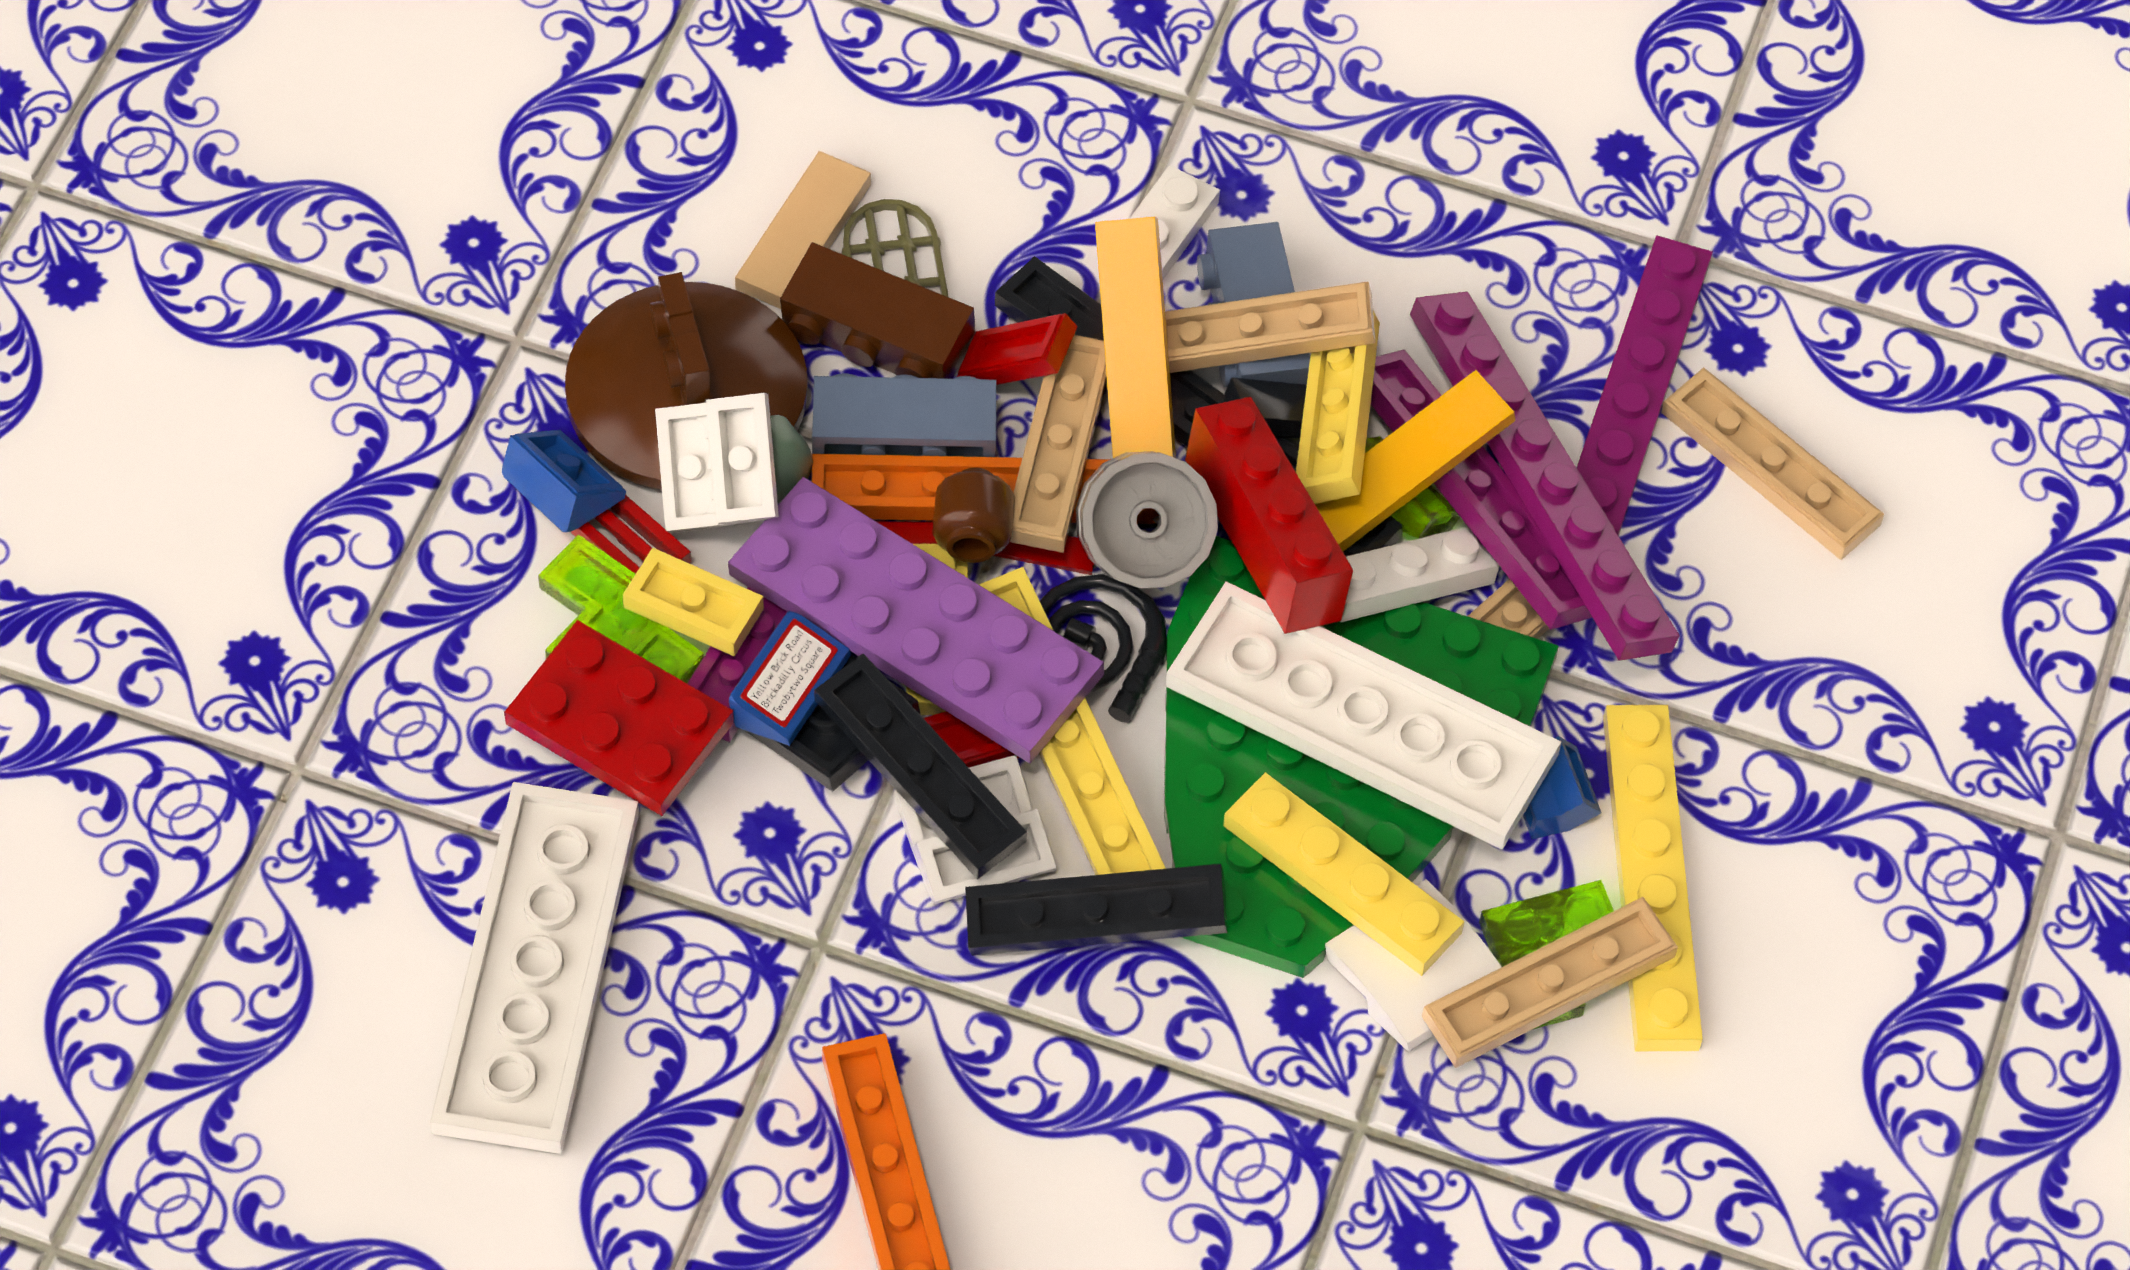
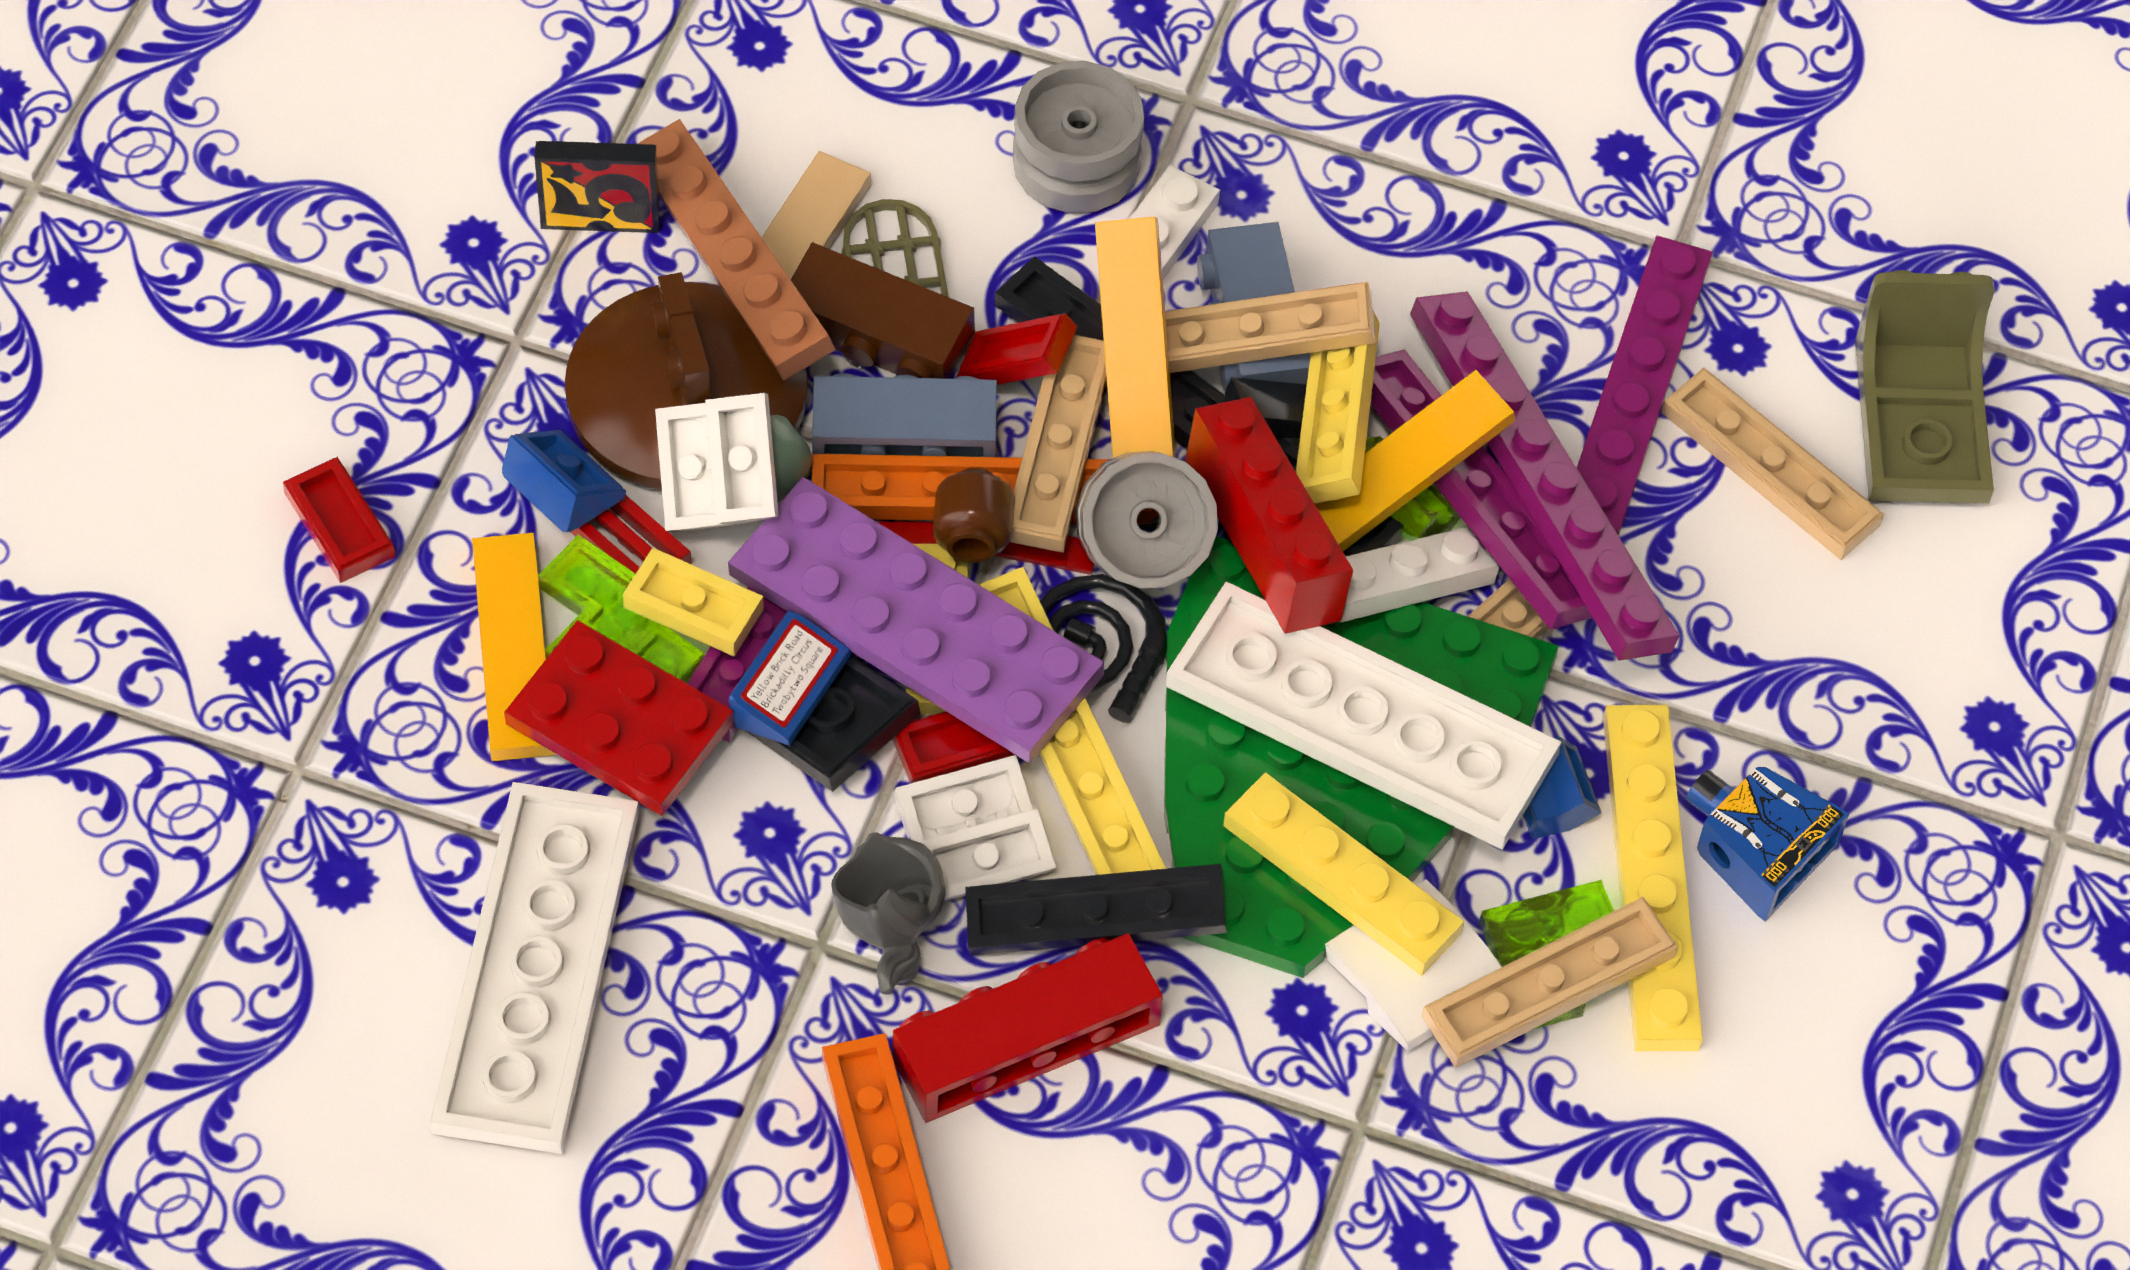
black plate [814,653,1027,880] -> none
none -> red tile [283,456,395,583]
none -> yellow tile [472,533,555,761]
none -> tile [534,141,660,233]
none -> nougat plate [637,119,836,381]
none -> dark grey hair [831,832,946,995]
none -> red brick [892,933,1163,1124]
none -> light grey wheel [1013,61,1144,213]
none -> blue torso [1686,767,1849,922]
none -> olive bracket [1855,270,1995,504]

